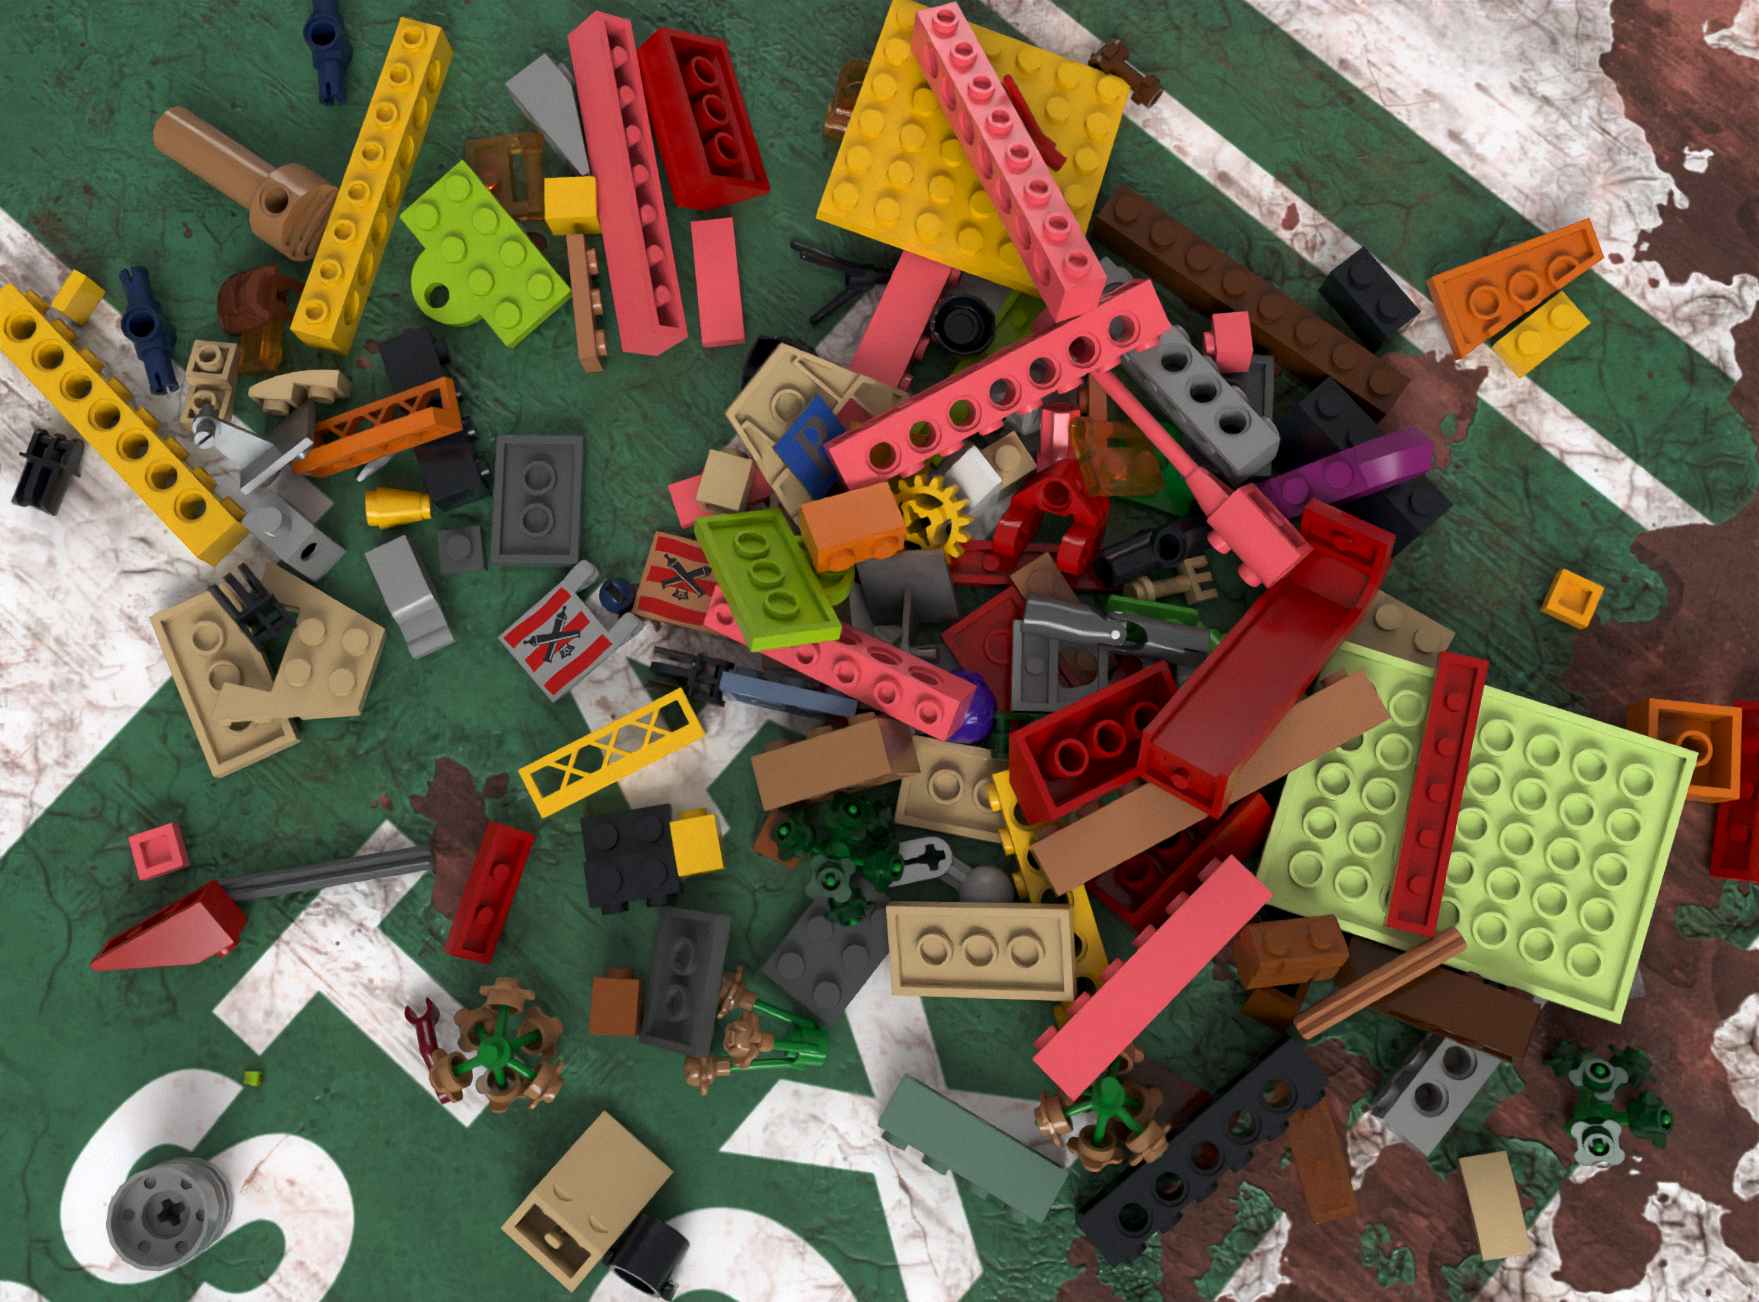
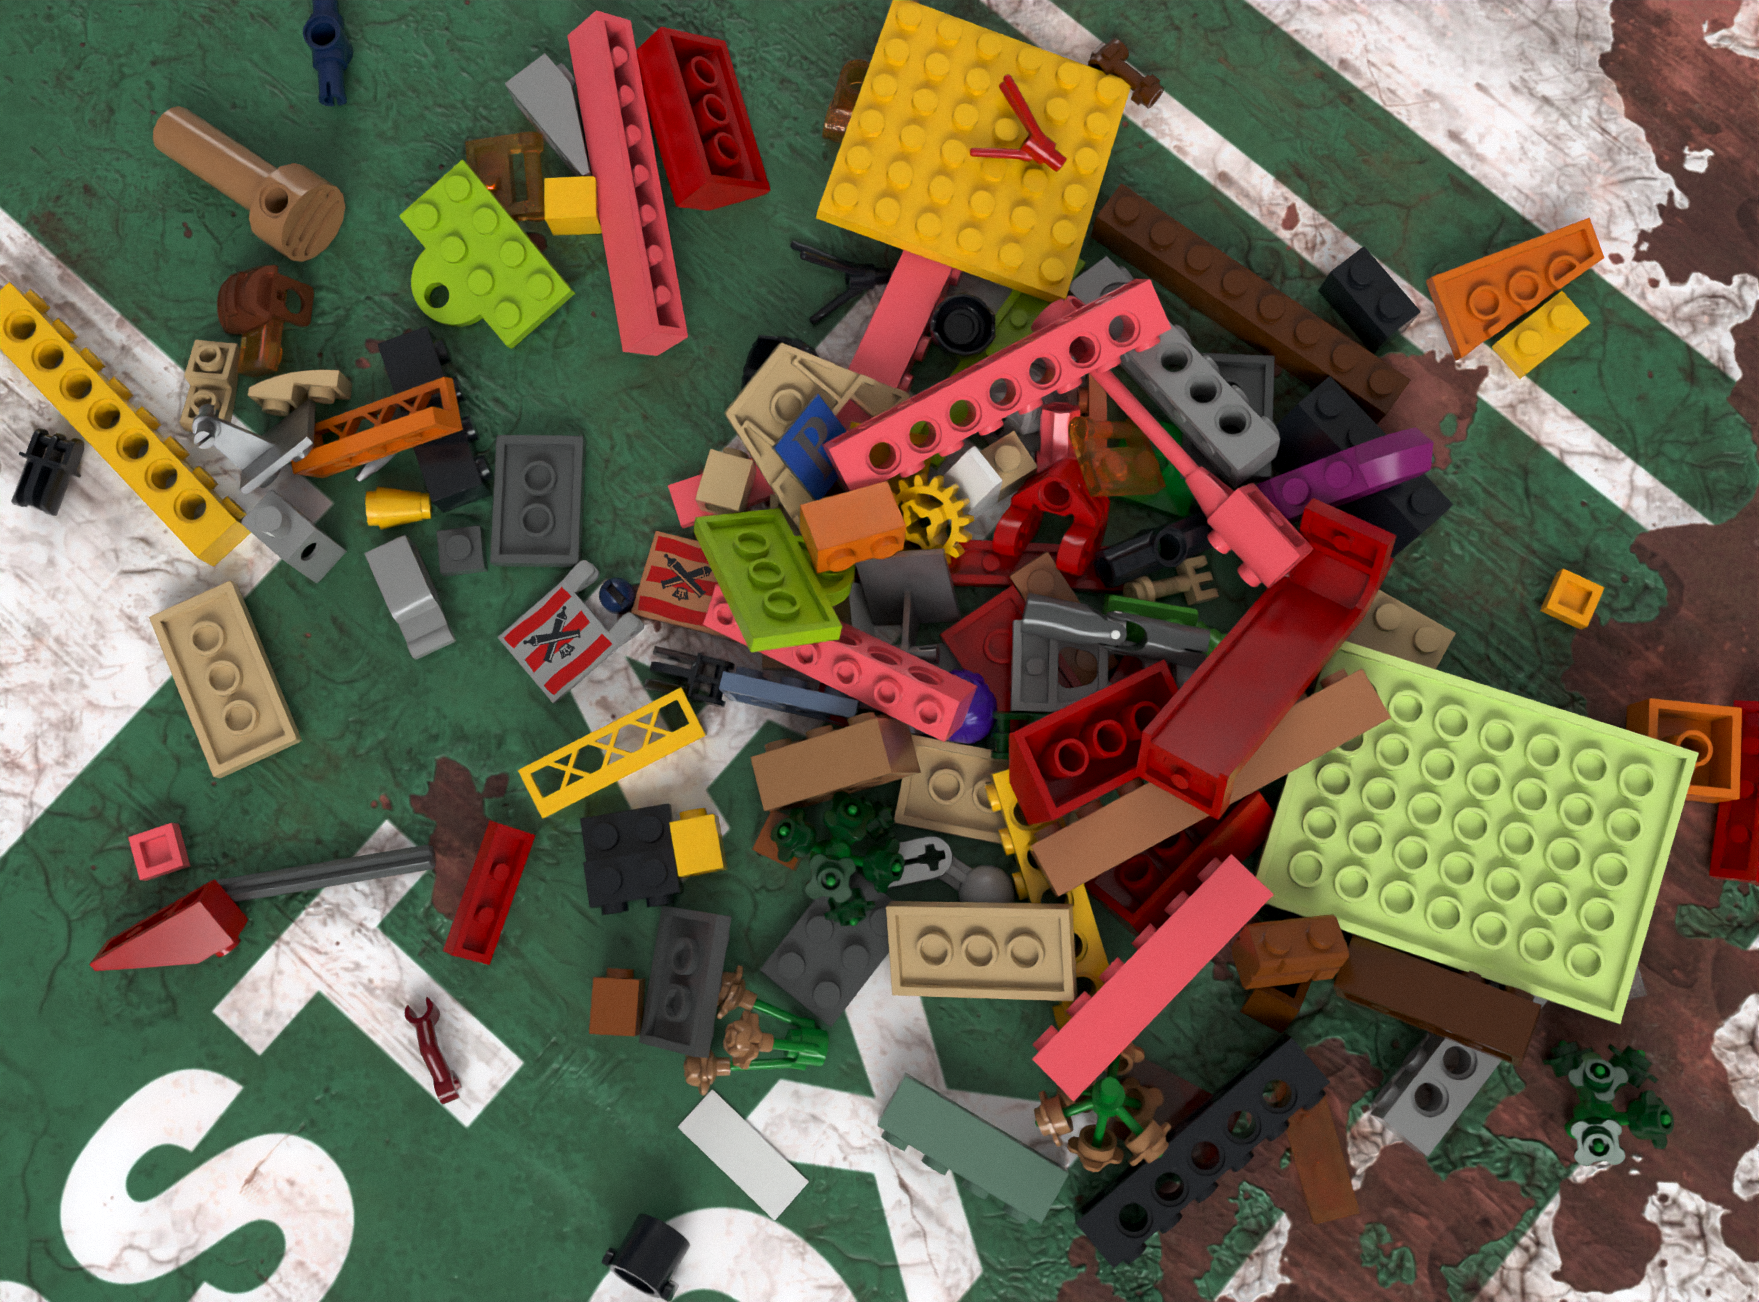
yellow tile [51,269,106,327] -> none
light grey wheel [106,1156,233,1271] -> none
dark blue pin [119,266,179,396] -> none
black arm [207,562,297,653] -> none
tan wing [210,562,387,726] -> none
lime piece [243,1071,263,1086] -> none
yellow brick [290,17,454,357] -> none
medium nougat plant [429,977,565,1113] -> none
tan slope [501,1110,674,1293] -> none
nougat plate [566,234,609,373] -> none
coral tile [691,217,746,348] -> none
coral brick [911,1,1107,323] -> none
coral plate [1202,311,1253,374] -> none
nougat axle [1293,927,1467,1039] -> none
red plate [1383,651,1489,938] -> none
tan slope [1458,1151,1531,1261] -> none
none -> white sticker [678,1089,809,1221]

